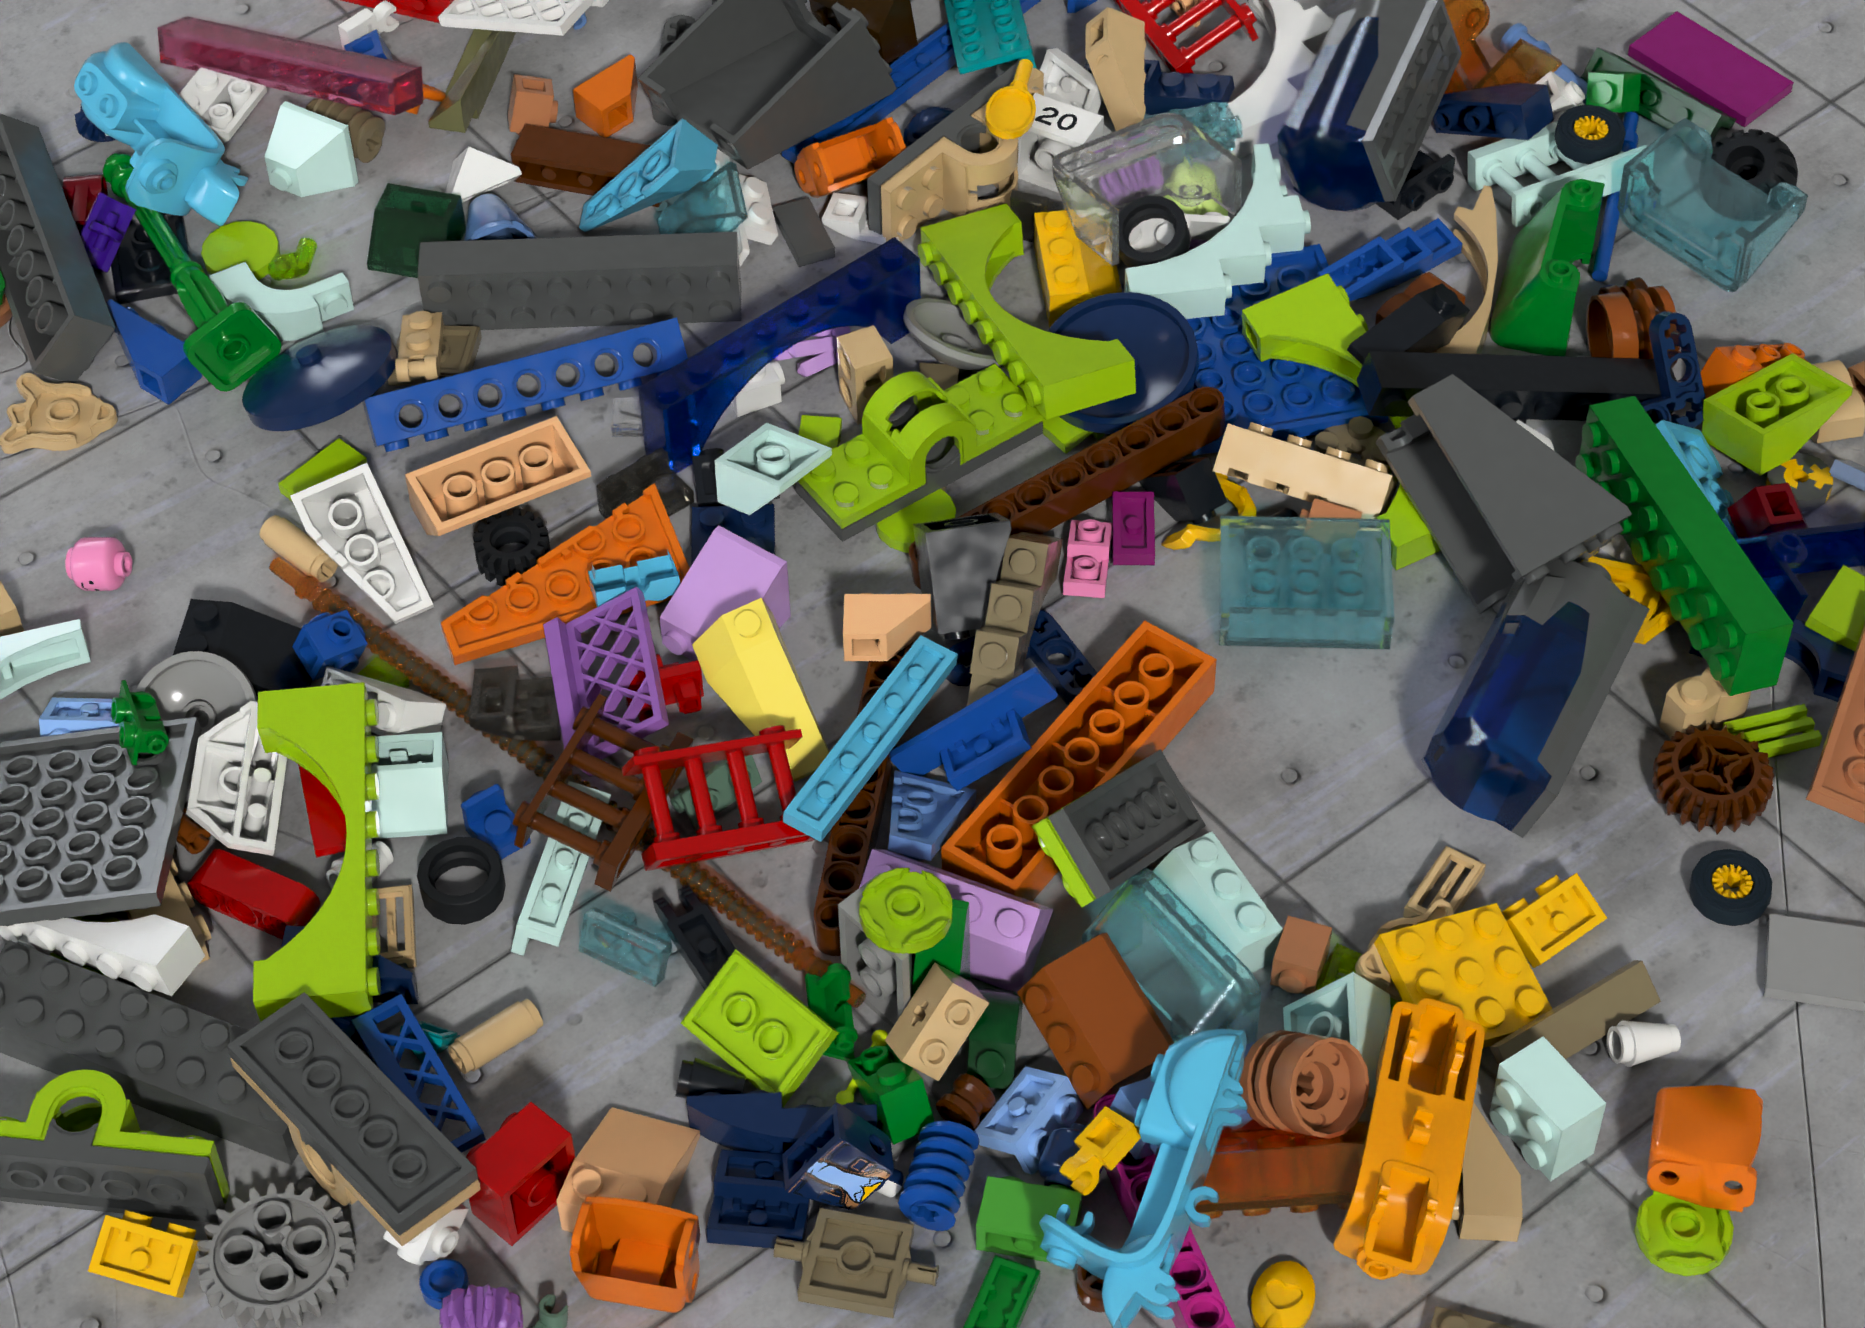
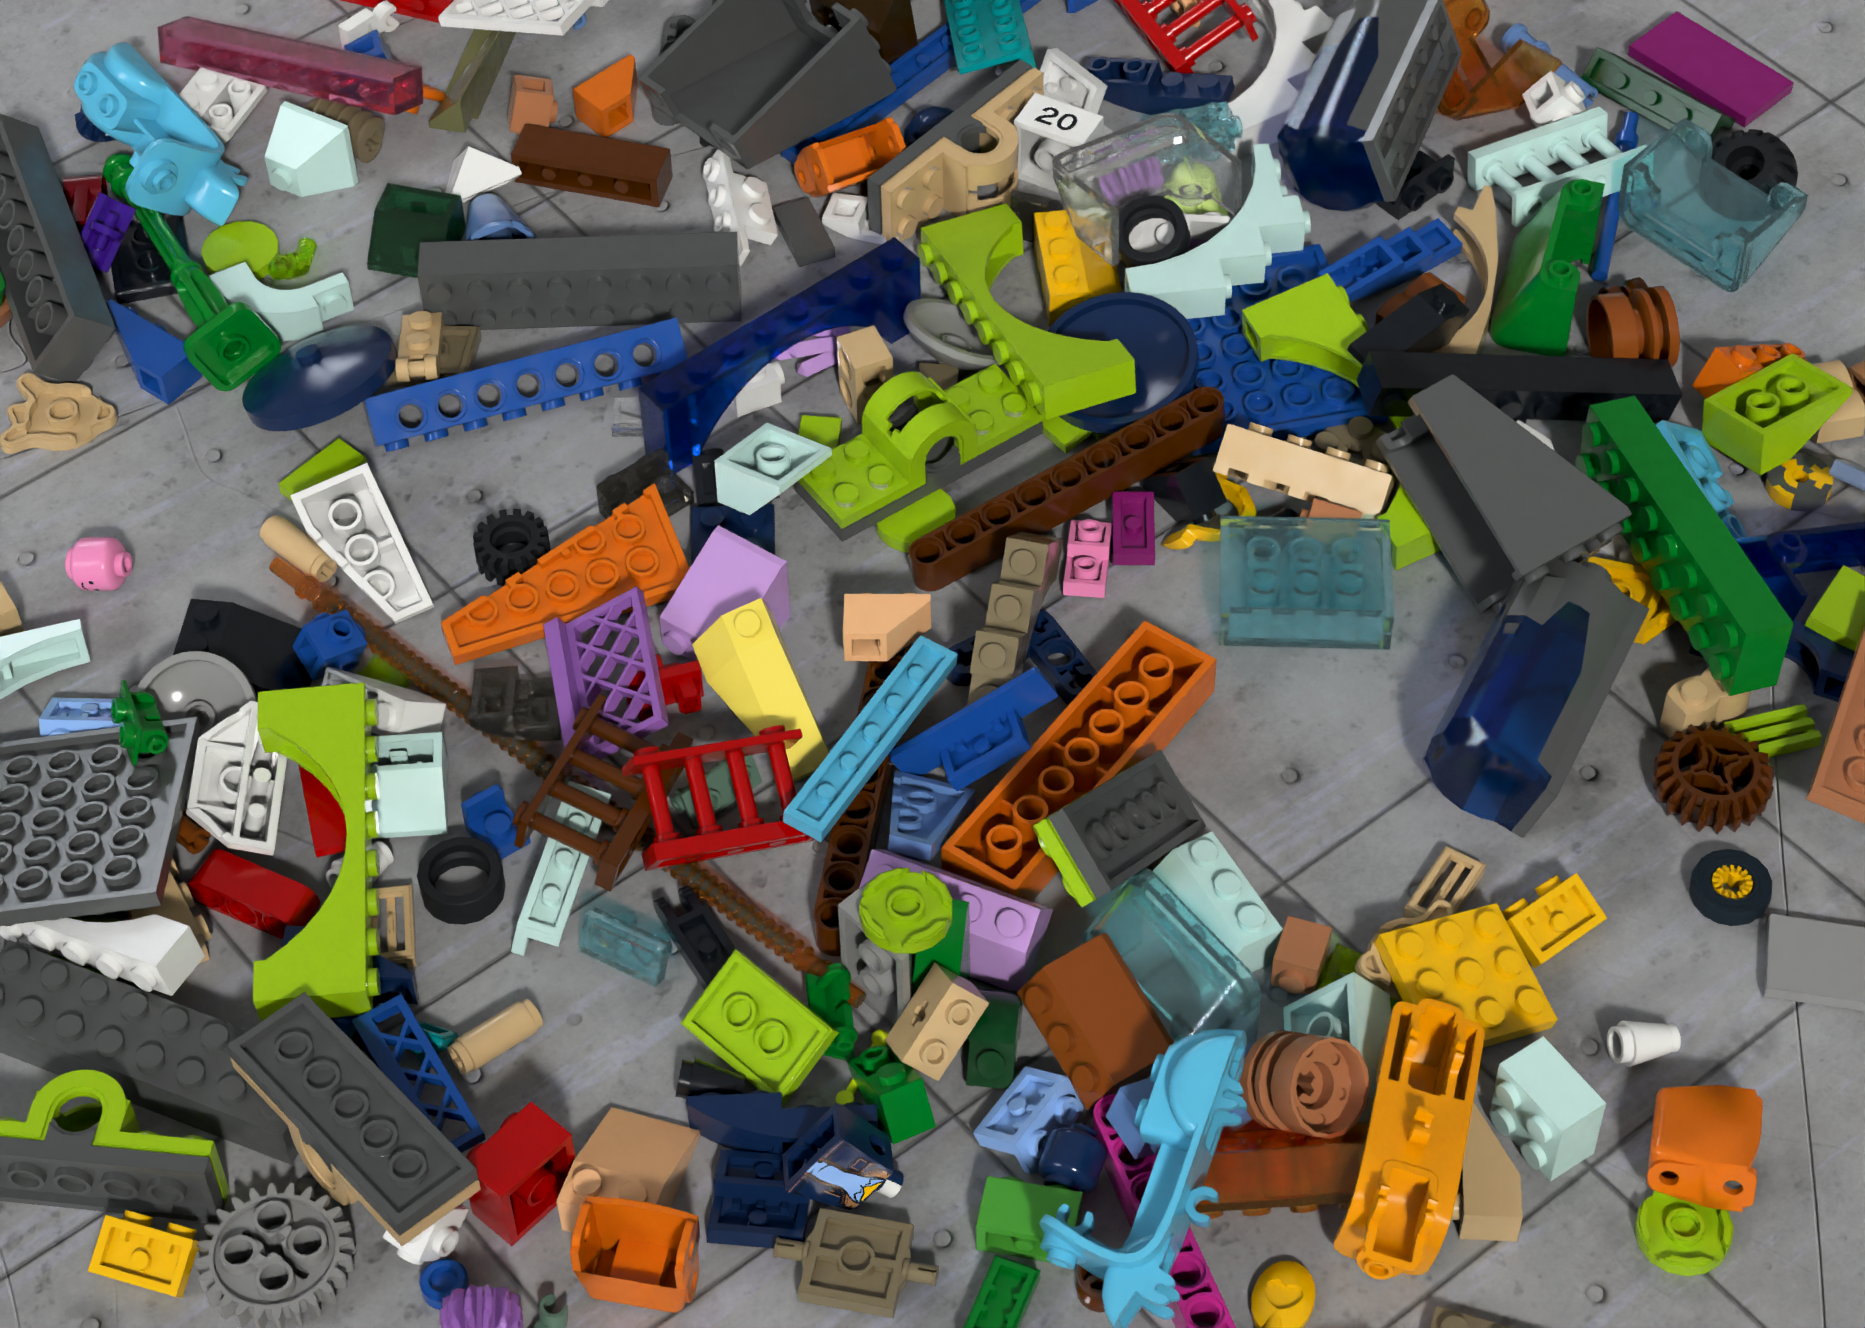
light nougat slope [405,416,591,536] -> none
medium azure wedge [579,118,718,232] -> none
medium azure piece [588,549,680,607] -> none
clear light blue slope [657,161,748,234] -> none
blue piece [898,1121,980,1231] -> none
black slope [913,512,1011,640] -> none
reddish brown wheel [936,1073,996,1131] -> none
yellow piece [985,59,1036,139] -> none
yellow plate [1059,1106,1141,1196] -> none
tan slope [1085,7,1146,135] -> none
dark blue slope [1433,83,1554,140] -> none
dark tan tile [1490,960,1661,1066] -> none
black bush [1555,105,1625,164] -> none
green brick [1586,71,1641,113] -> none
dark blue beam [1640,311,1706,428] -> none
dark red slope [1727,483,1811,546] -> none

